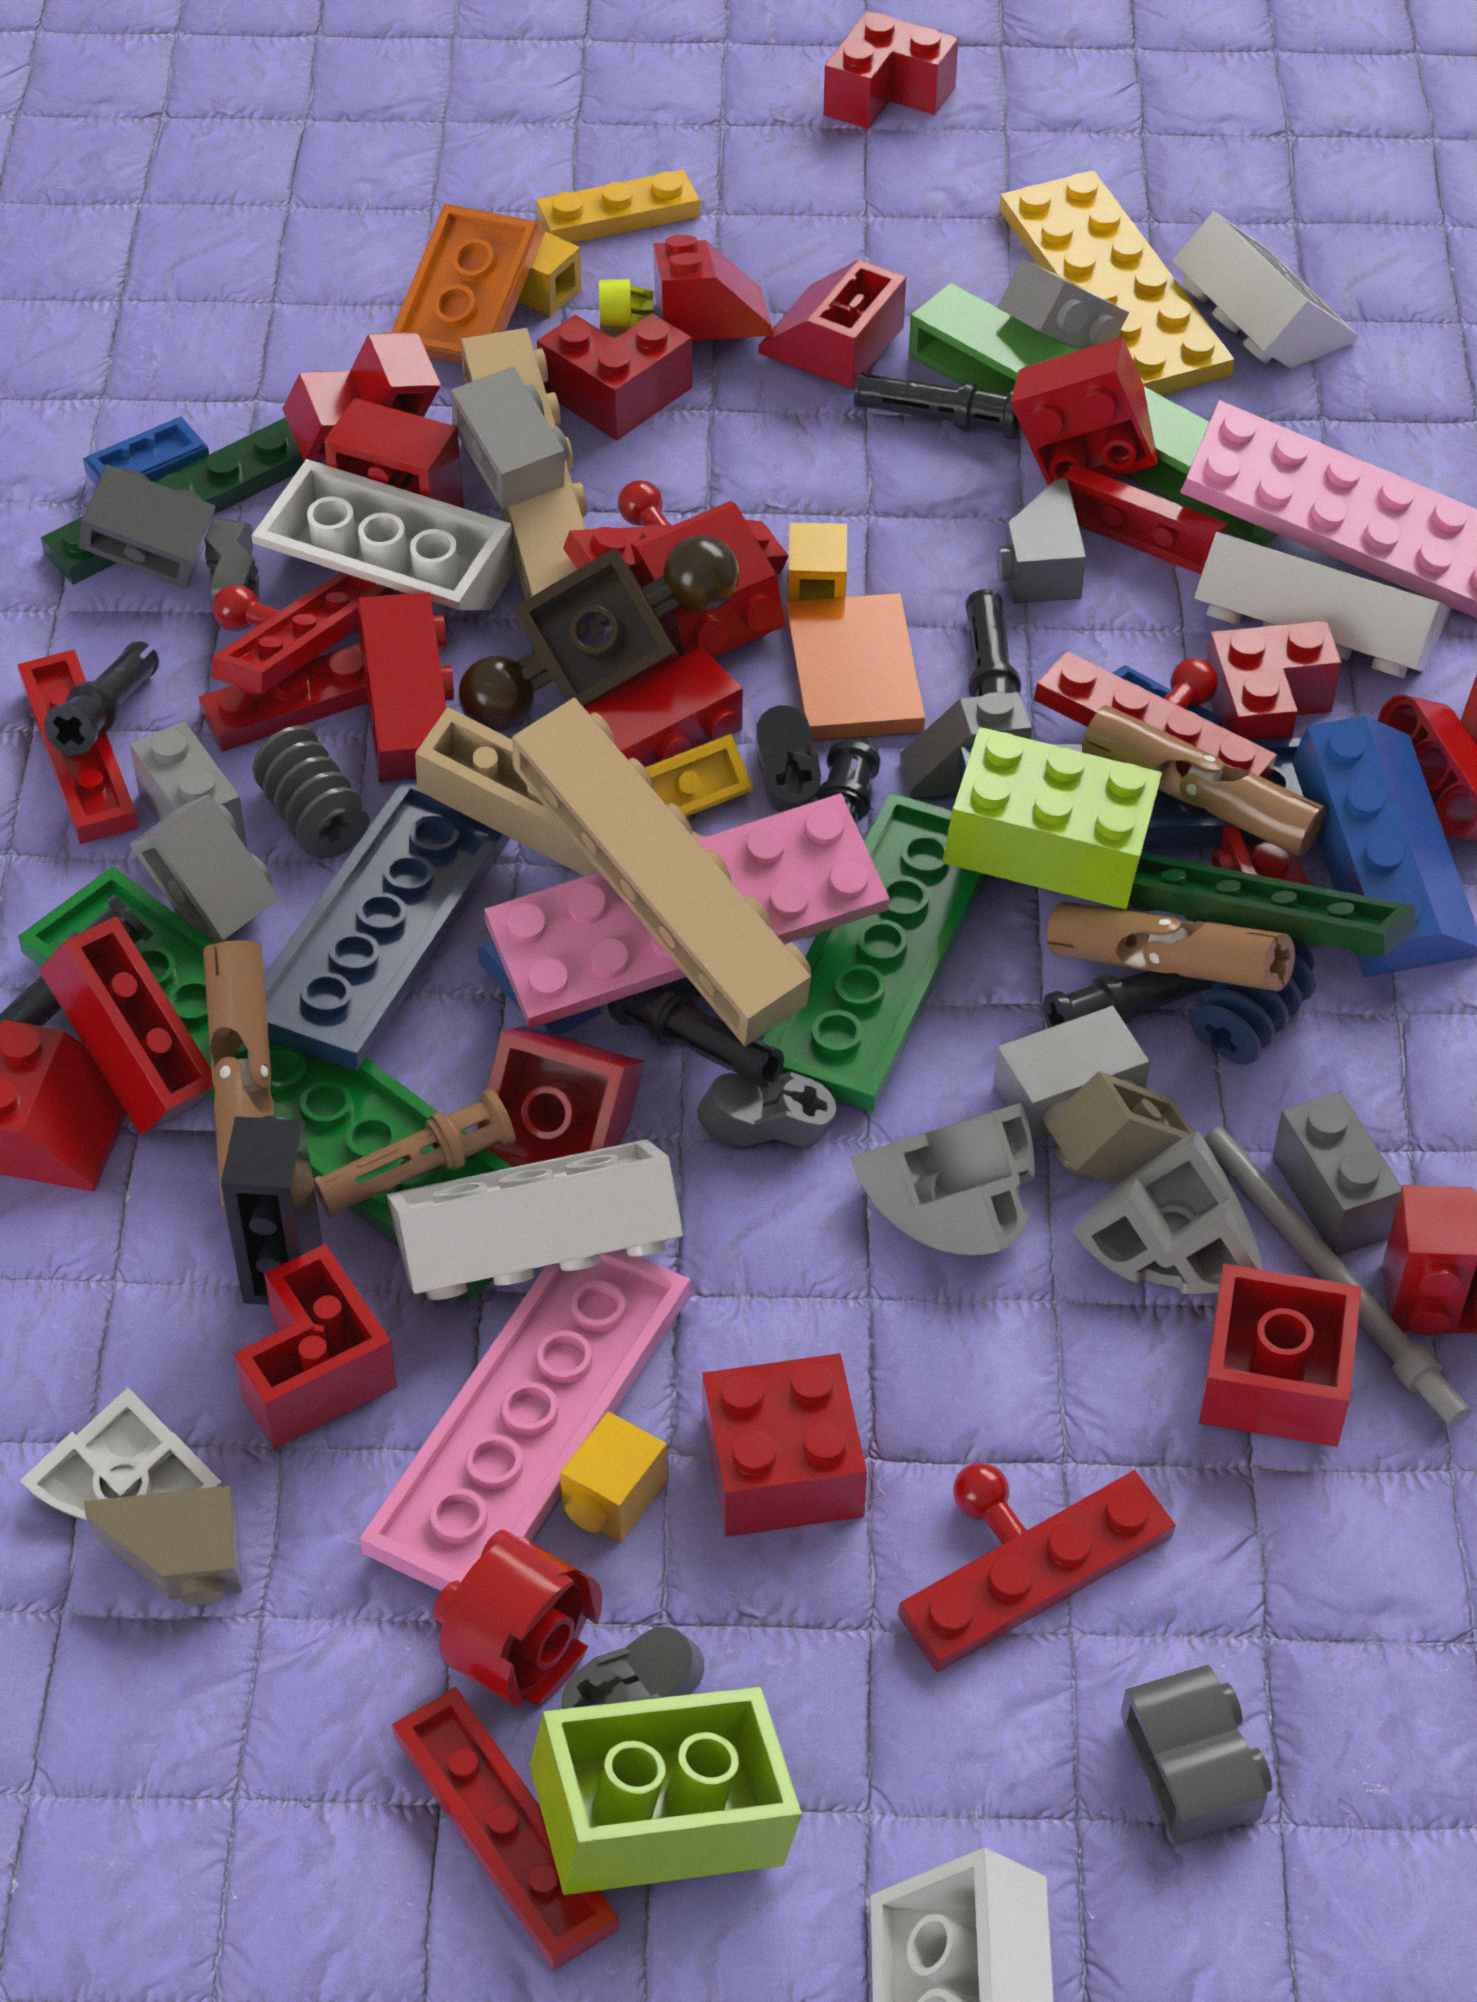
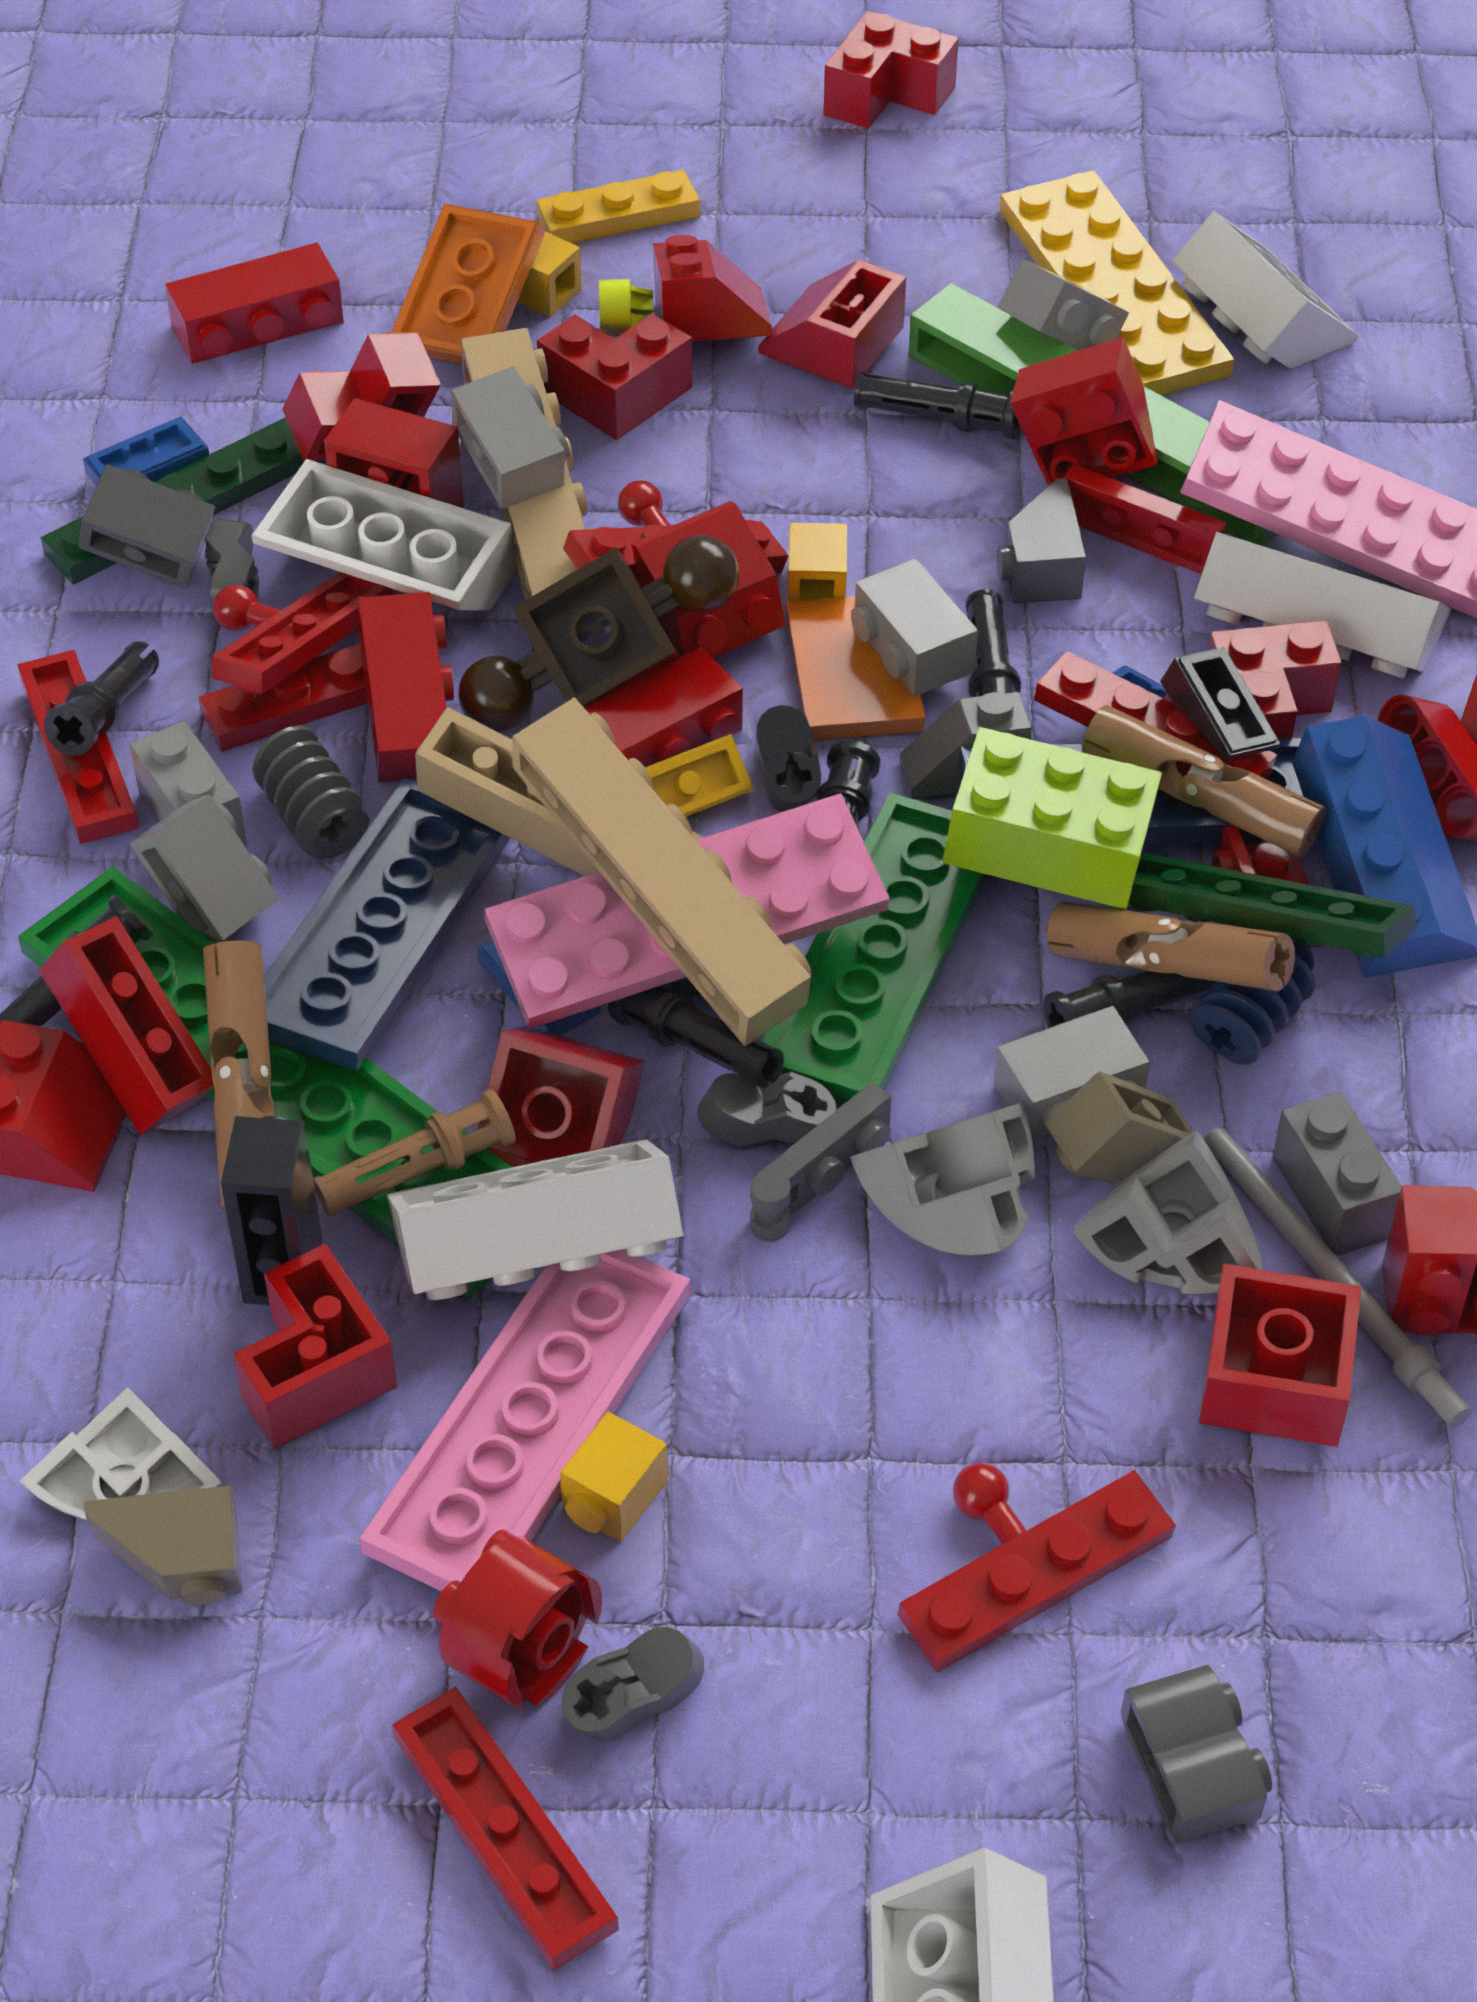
lime brick [529,1686,802,1895] -> none
red brick [702,1353,867,1537] -> none
none -> red brick [165,242,344,364]
none -> dark grey plate [750,1081,891,1242]
none -> light grey brick [851,558,978,697]
none -> black slope [1160,647,1280,761]

